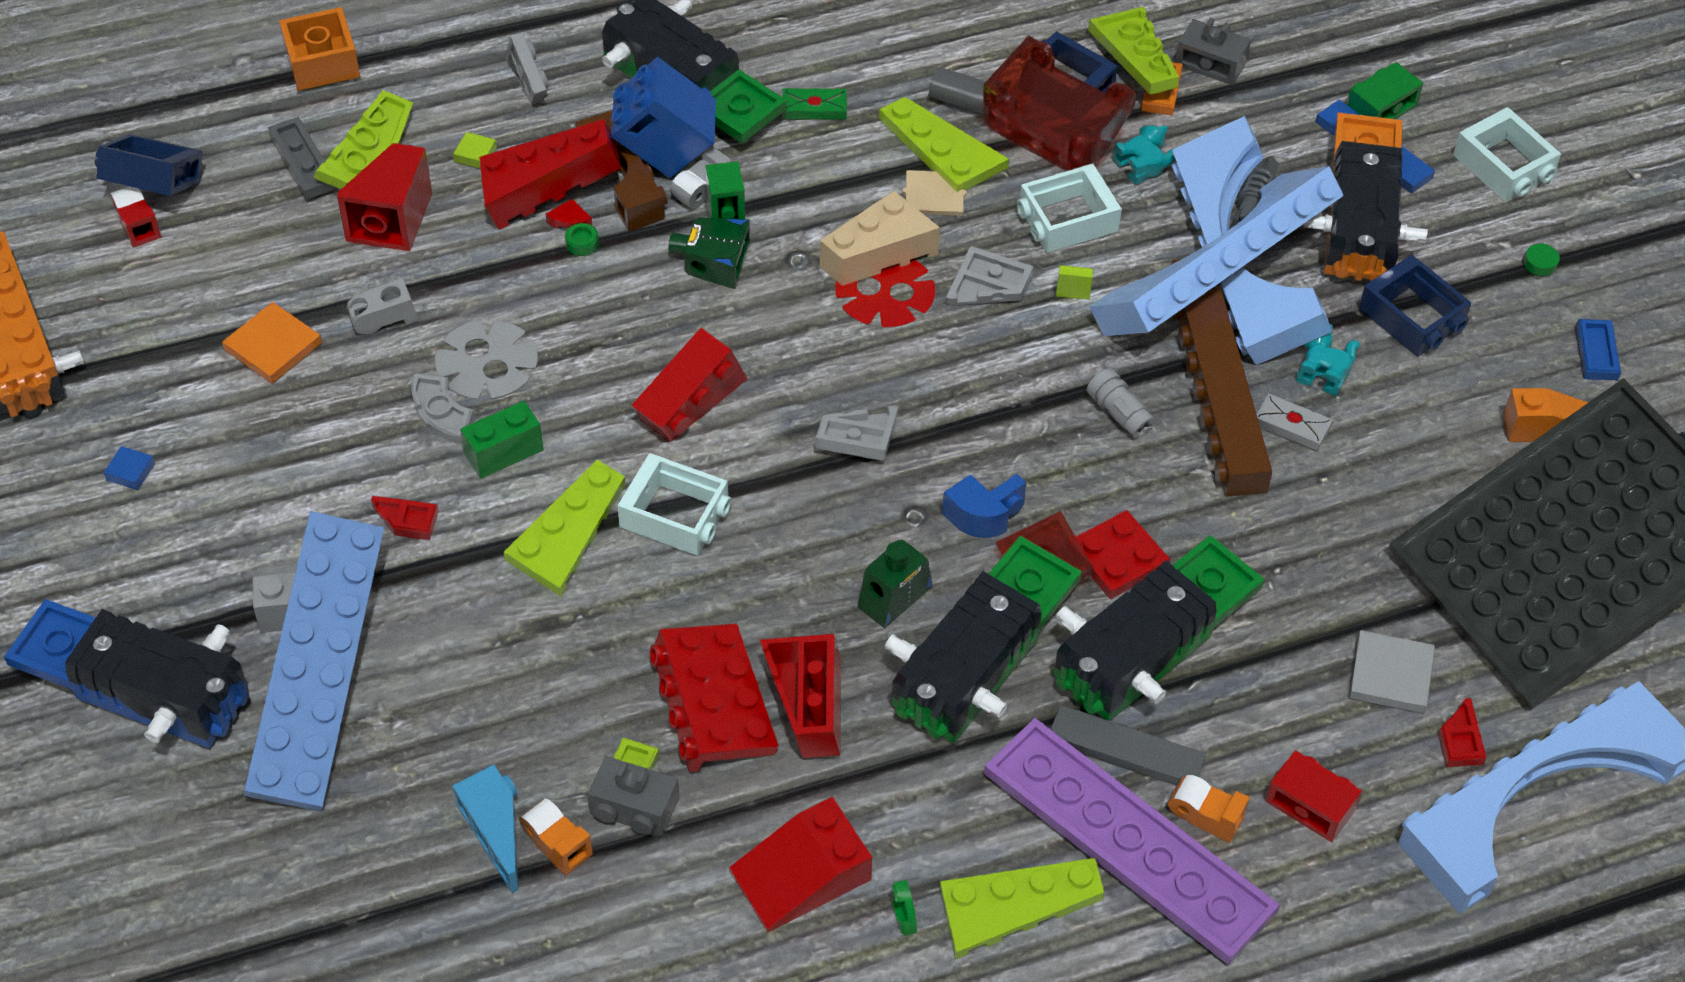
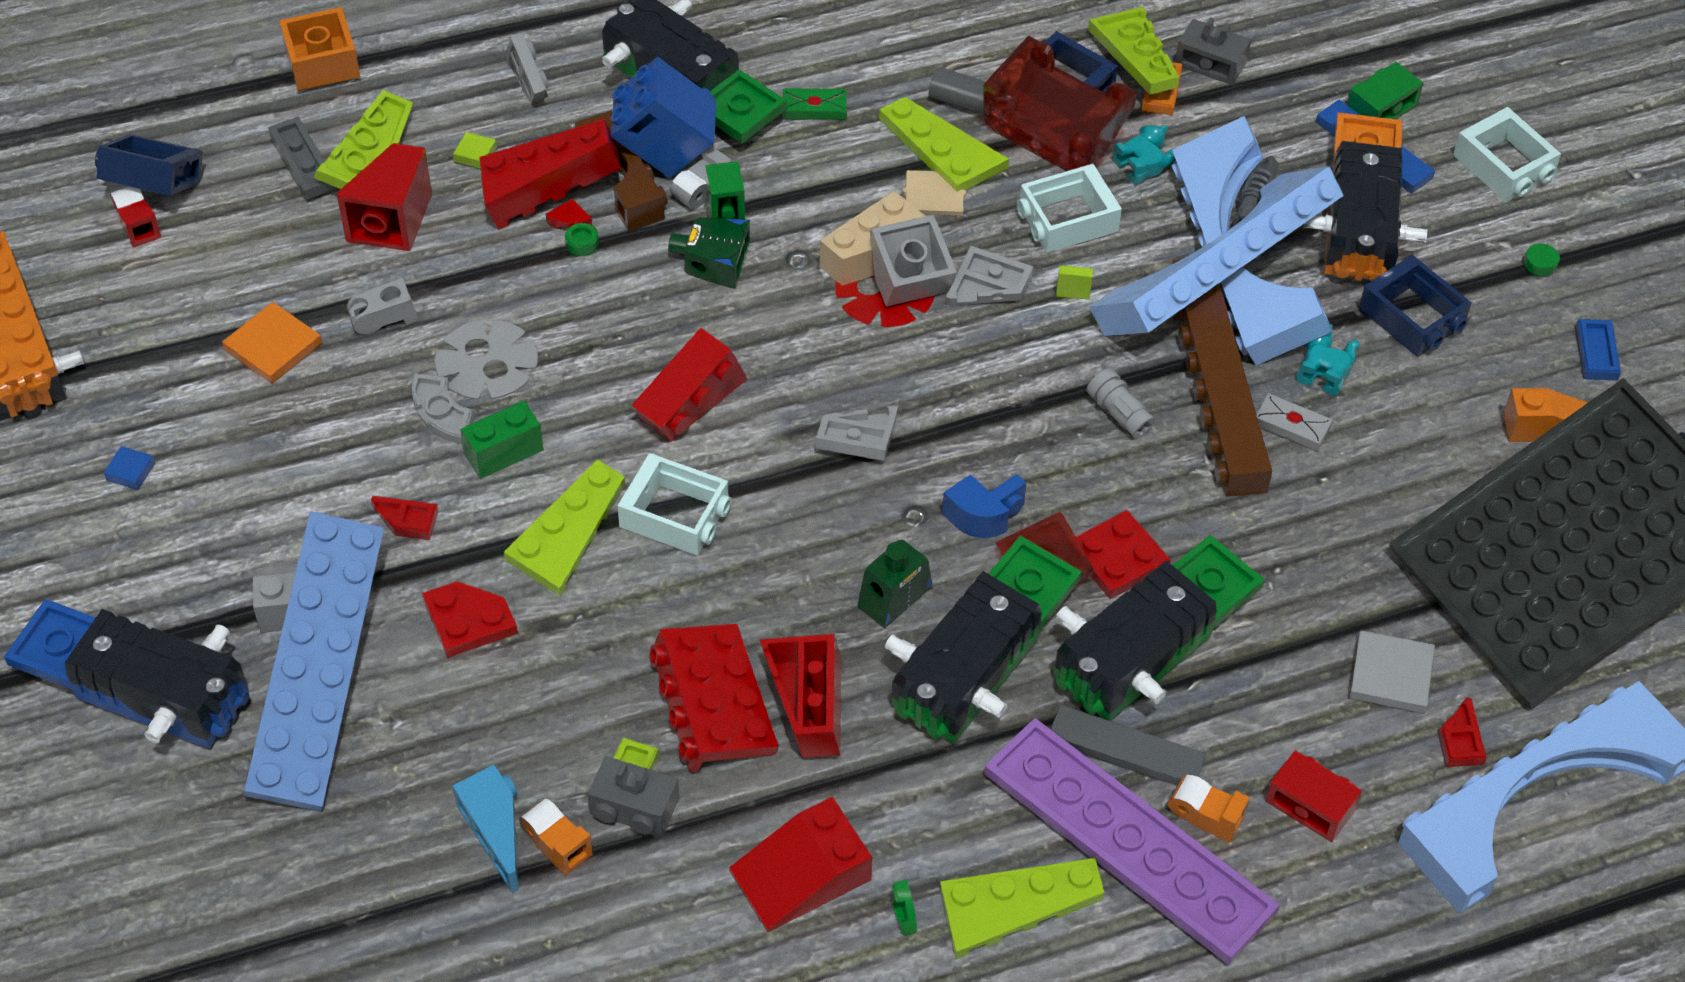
none -> red plate [422,581,518,658]
none -> light grey slope [870,215,957,307]

